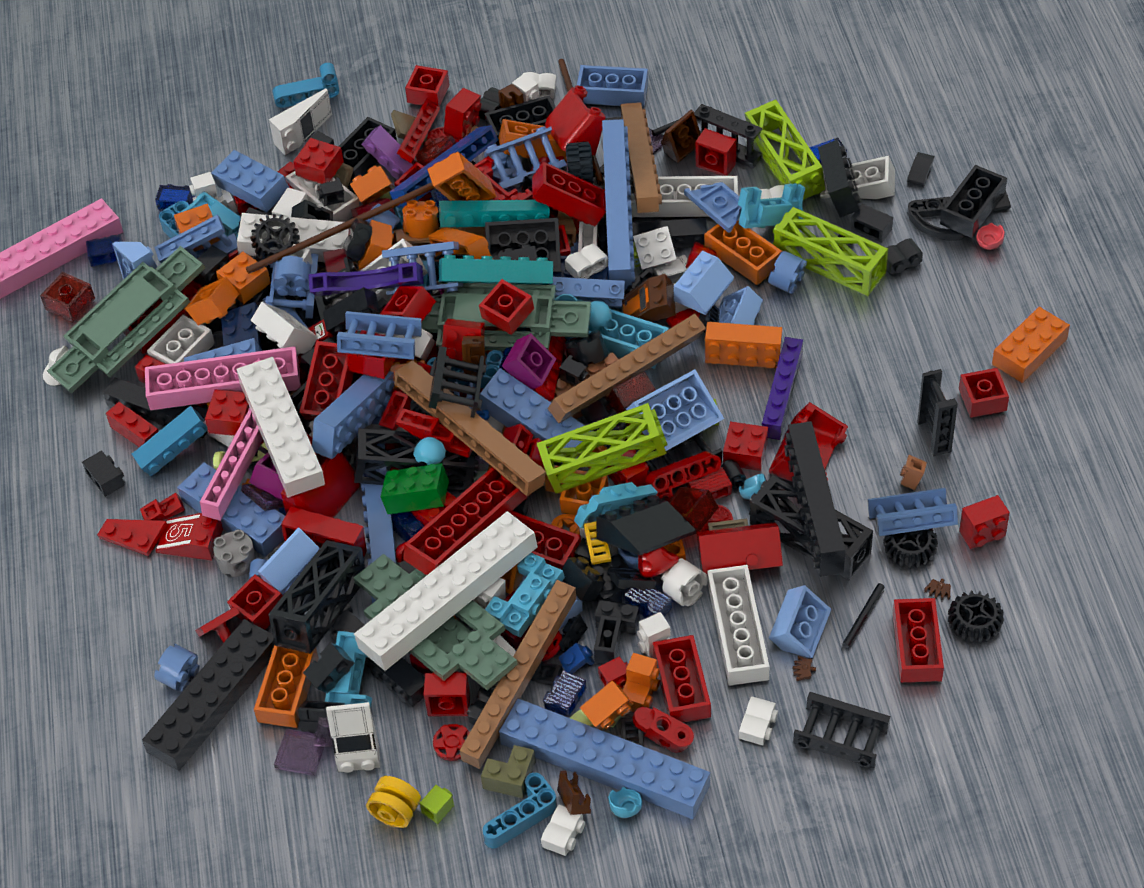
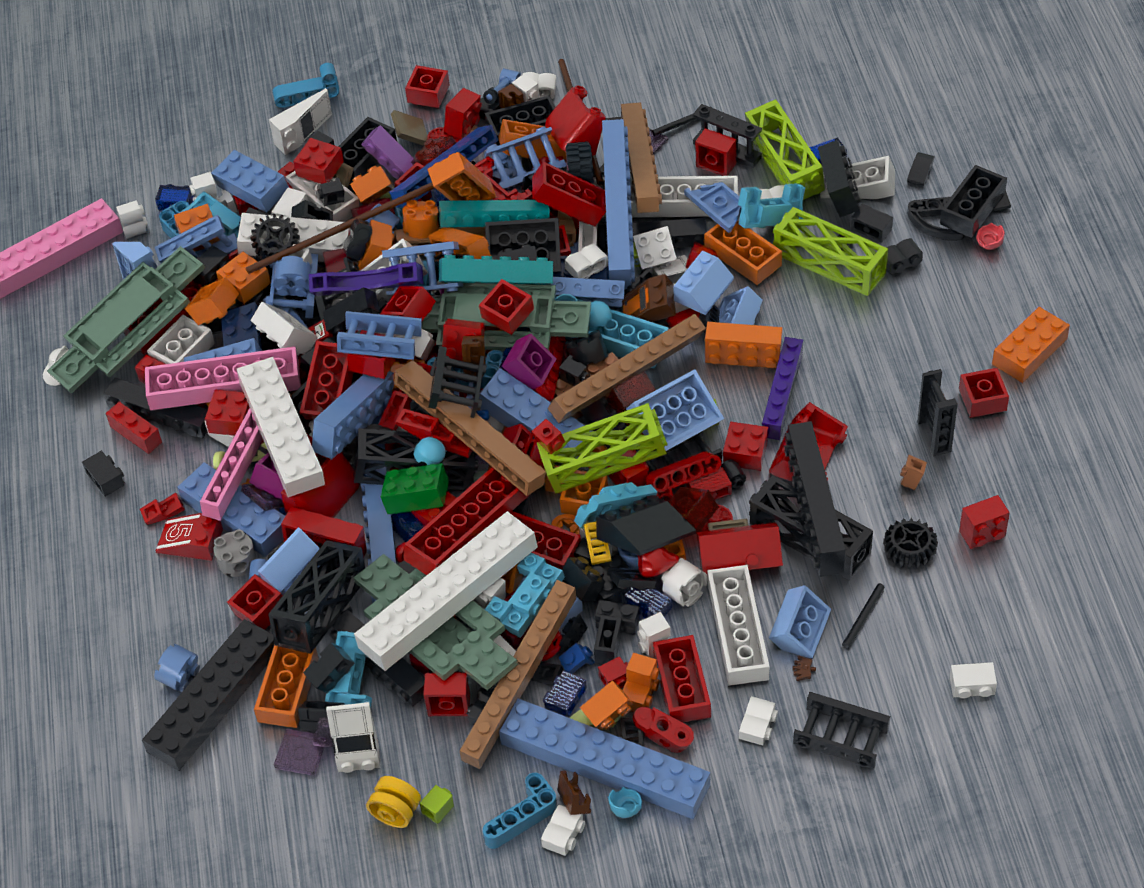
clear red brick [40,271,95,322] -> none
clear blue brick [86,234,123,267] -> none
red wing [97,519,168,557] -> none
dark azure brick [132,406,208,476] -> none
red tile [195,606,239,643] -> none
red plate [397,99,440,163] -> none
red wheel [433,724,470,761] -> none
olive brick [481,745,536,798] -> none
medium blue brick [577,65,648,107] -> none
reddish brown slope [661,109,701,163] -> none
medium azure hair [739,473,766,500] -> none
medium blue brick [768,251,807,294] -> none
medium blue fence [867,488,958,536] -> none
red brick [892,598,944,683] -> none
reddish brown piece [924,579,951,600] -> none
black gear [948,590,1004,643] -> none
none -> white brick [116,200,148,239]
none -> medium blue piece [483,68,521,104]
none -> red brick [531,419,565,454]
none -> white brick [950,662,997,698]

